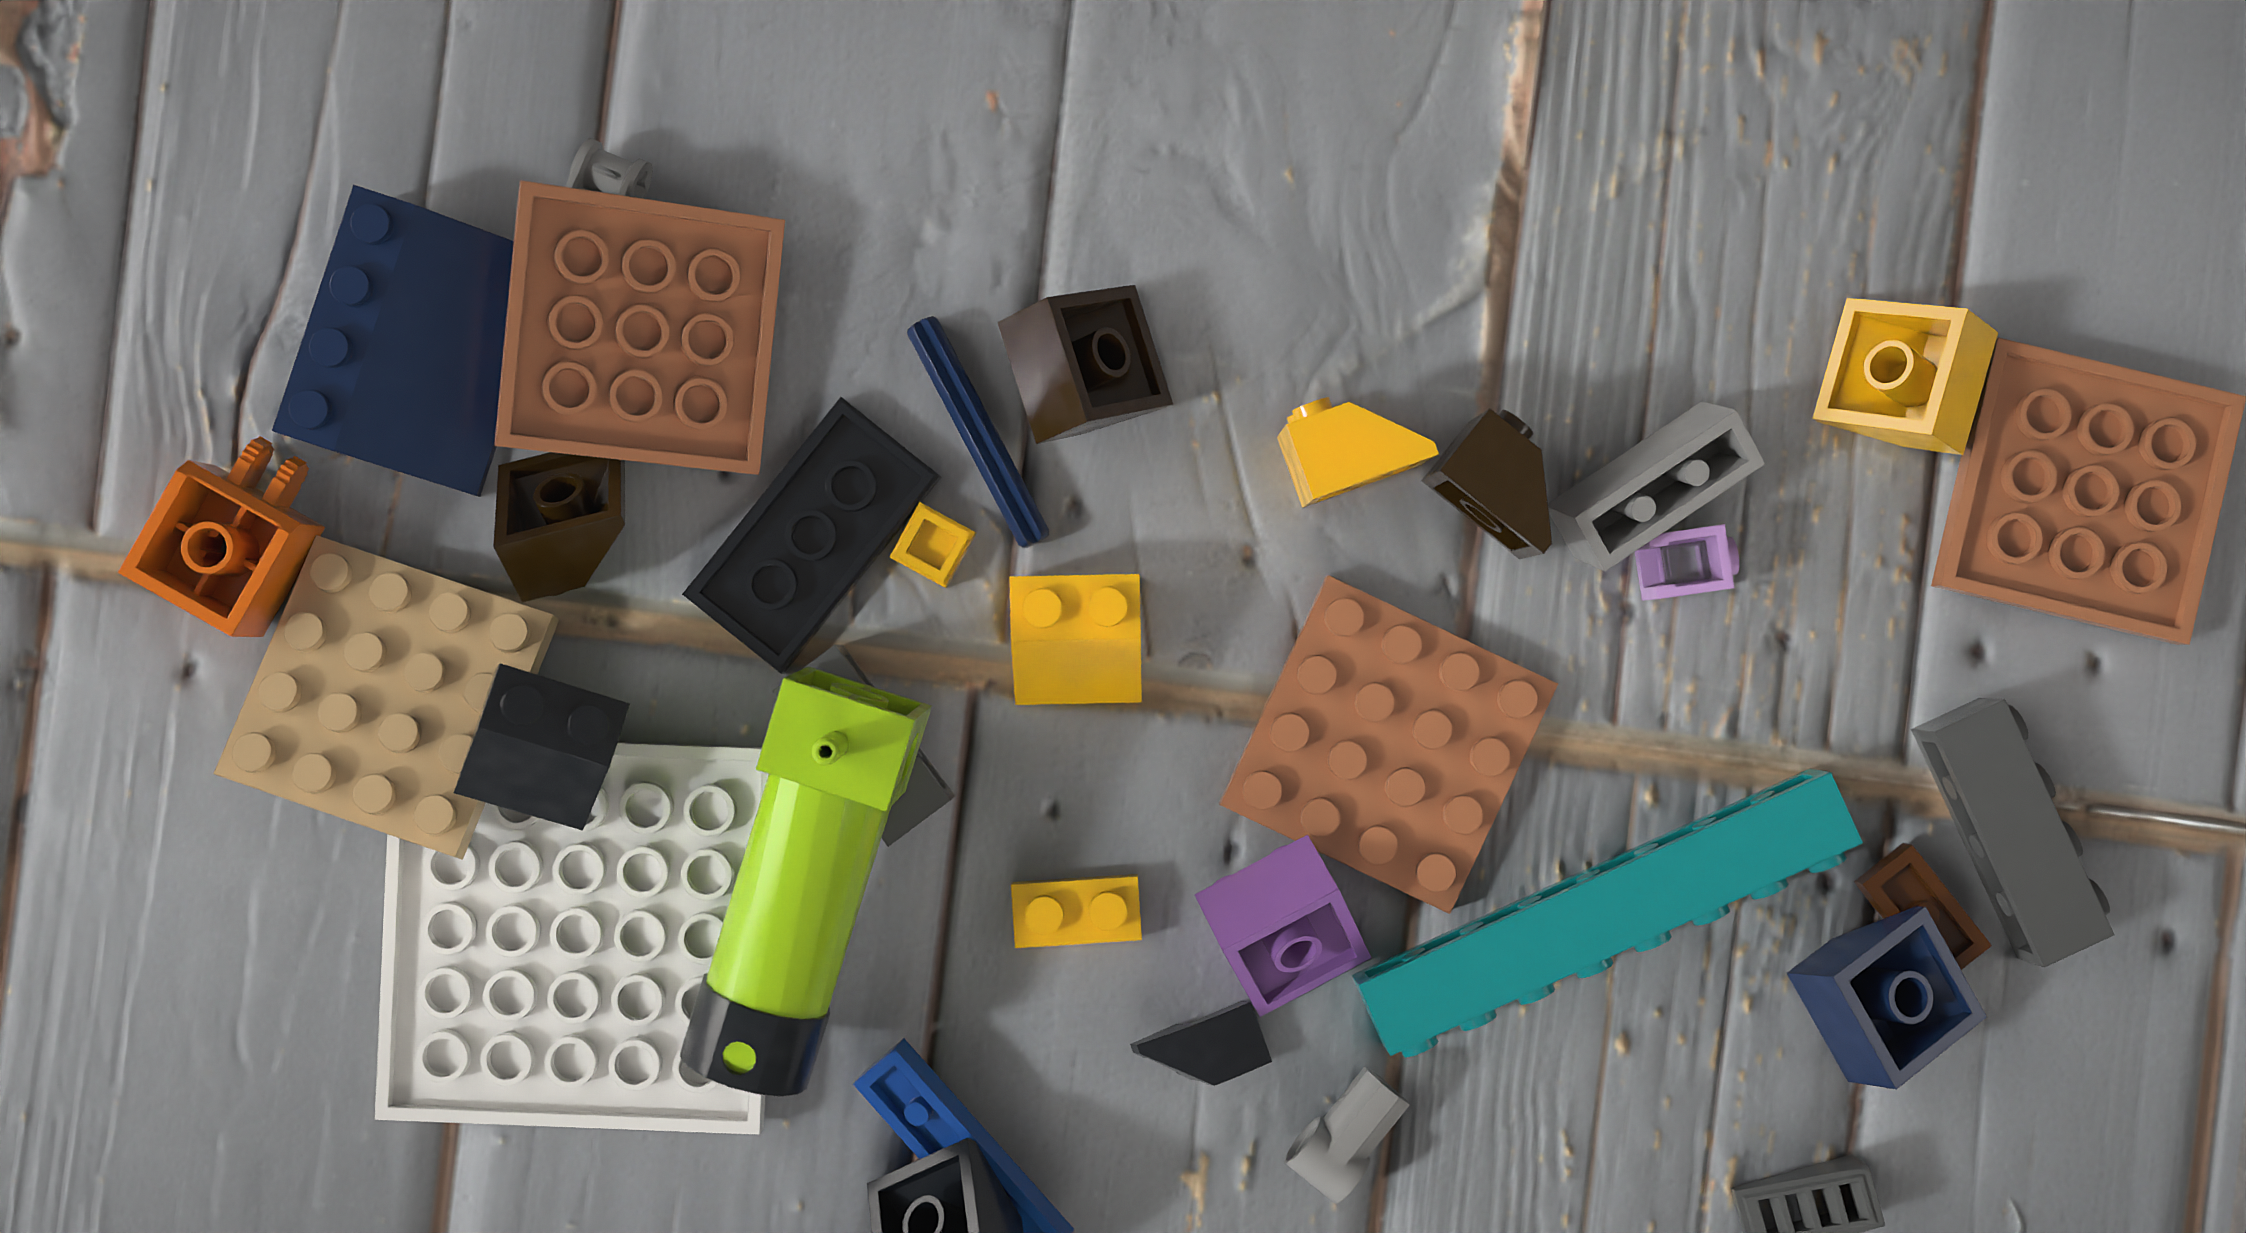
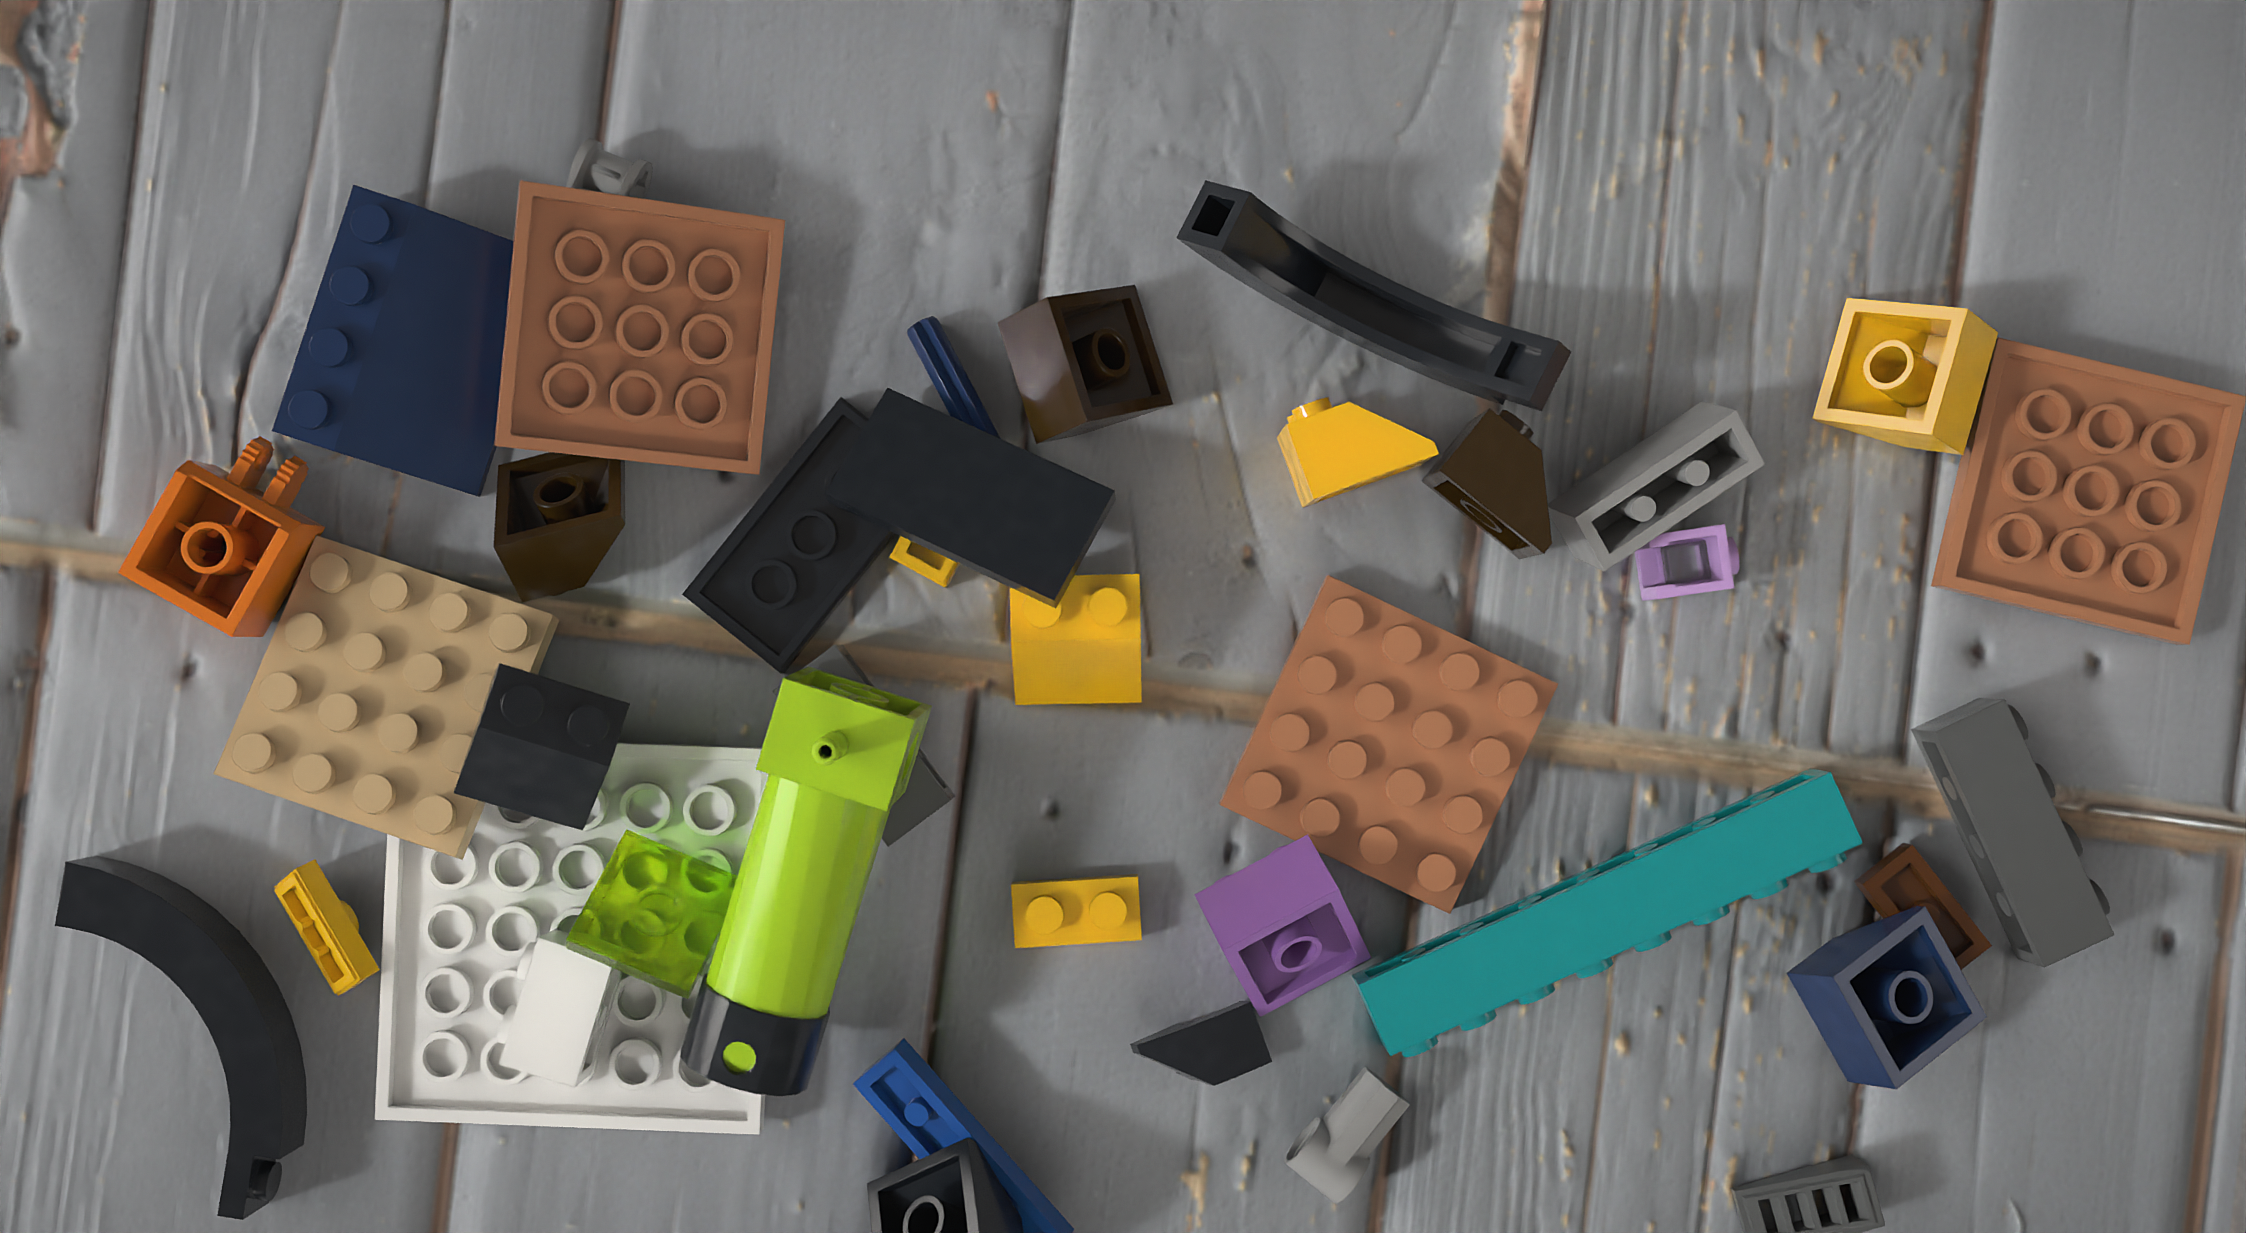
none -> black arch [55,855,307,1220]
none -> yellow plate [274,859,380,996]
none -> white brick [497,929,629,1088]
none -> clear neon green tile [566,829,737,999]
none -> black tile [824,388,1116,608]
none -> black arch [1177,180,1571,411]

